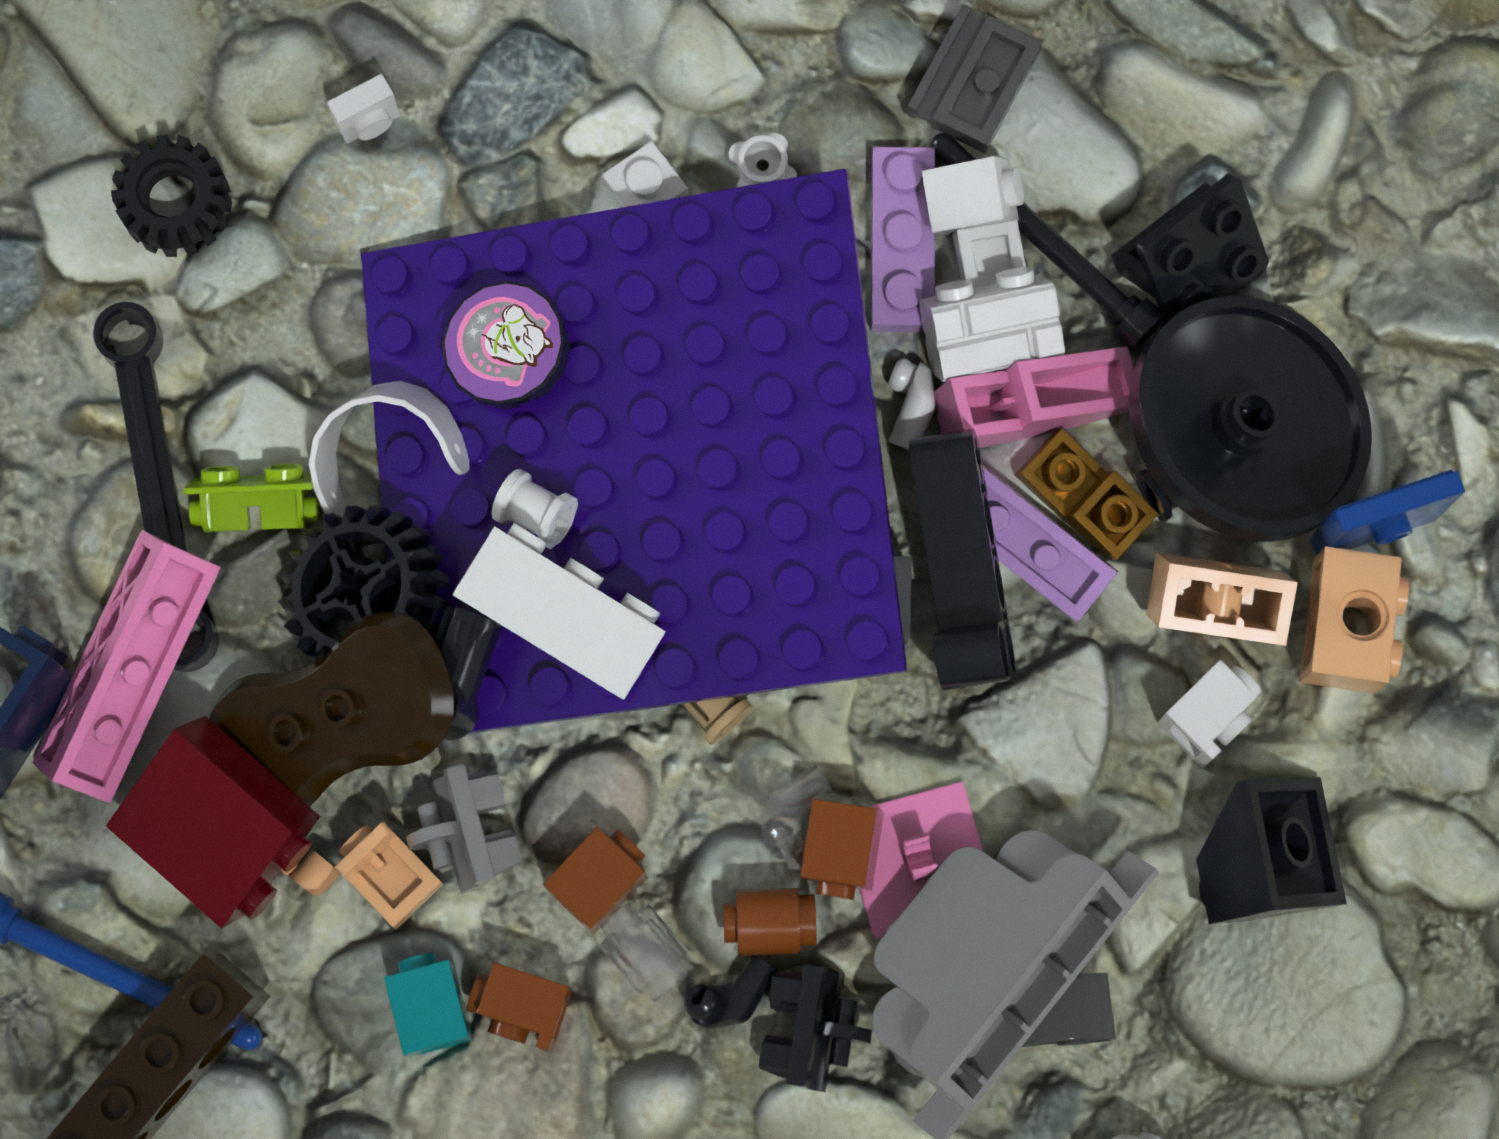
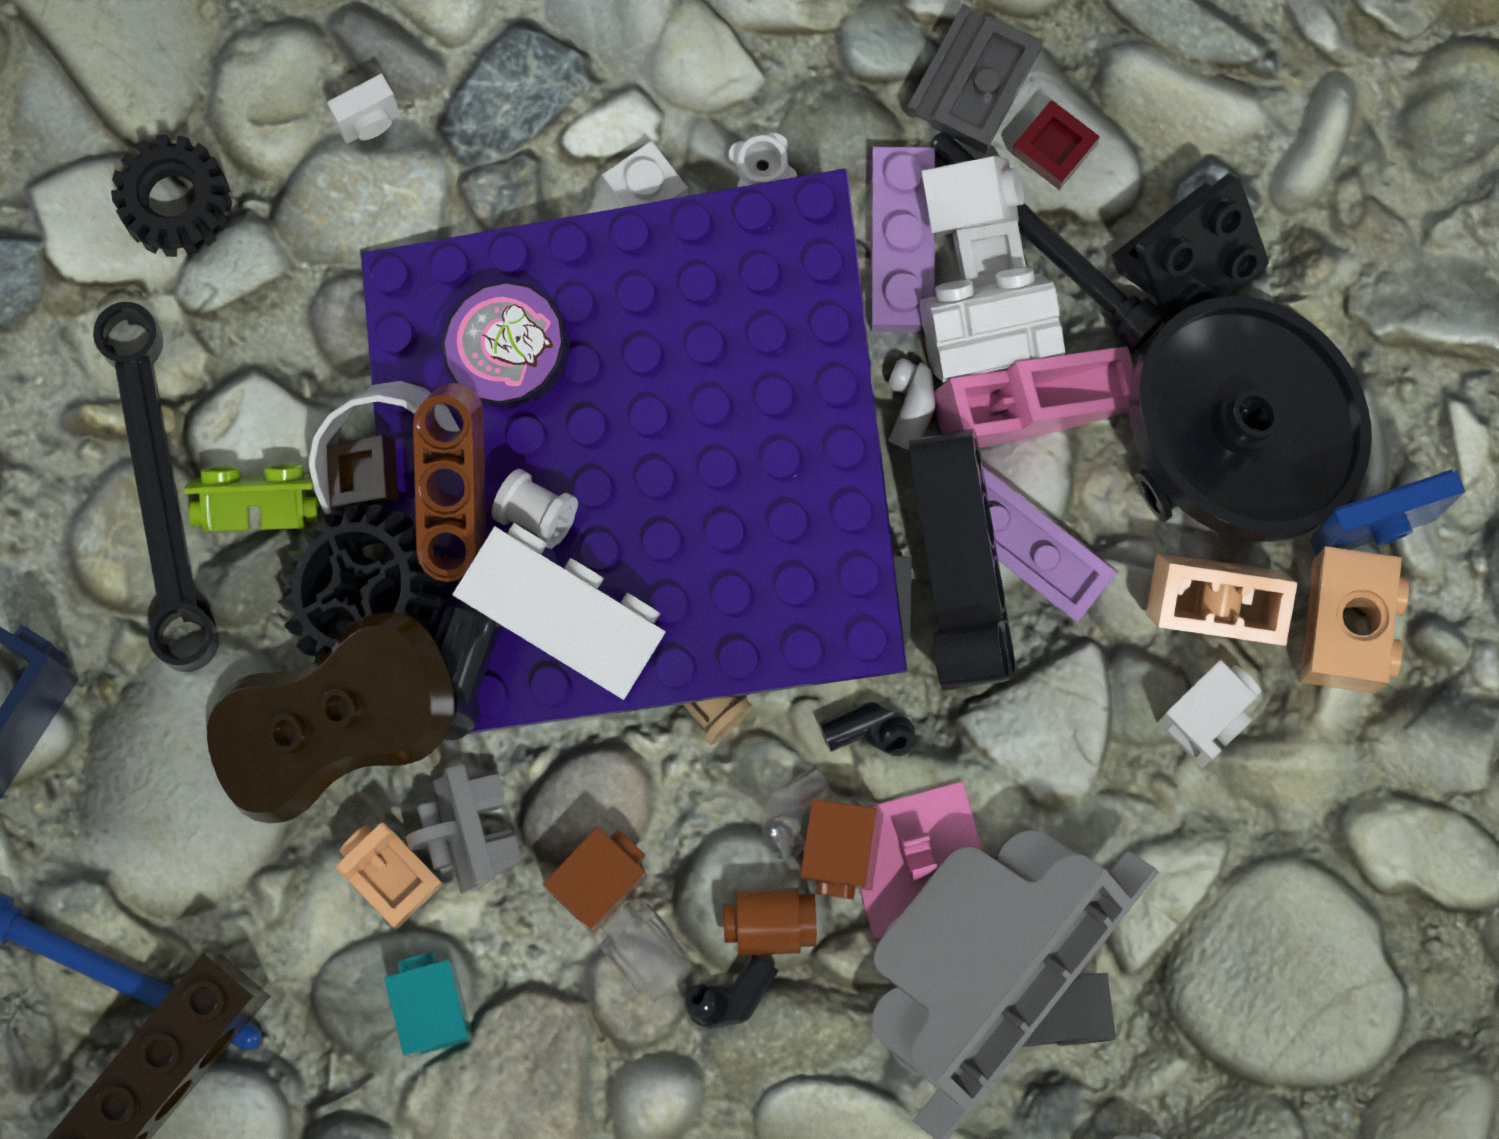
bright pink fence [32,530,221,803] -> none
dark red brick [106,716,321,929] -> none
light nougat hand [281,849,340,896] -> none
dark orange brick [466,962,573,1053] -> none
black hips [759,964,872,1092] -> none
pearl gold slope [1014,428,1159,560] -> none
black slope [1196,777,1347,924] -> none
none -> dark brown plate [327,435,399,512]
none -> dark orange beam [413,383,486,582]
none -> black arm [818,701,916,757]
none -> dark red plate [1011,100,1100,190]

